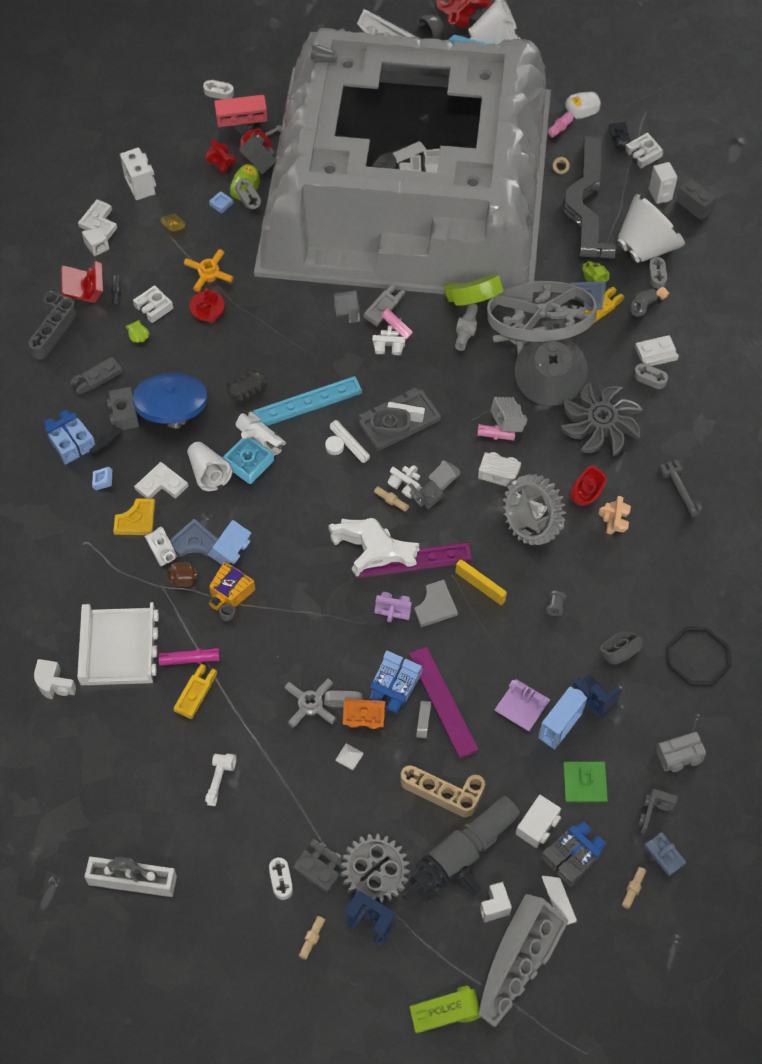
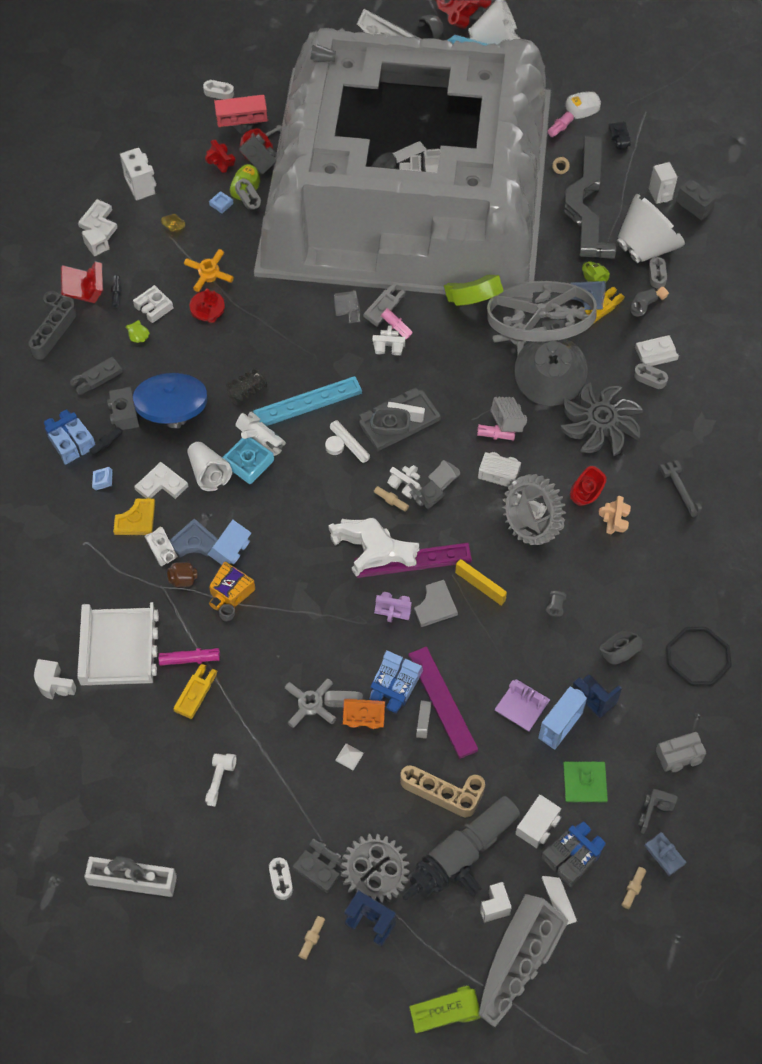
light grey pin [455,304,478,350] -> none
white brick [626,133,663,168] -> none

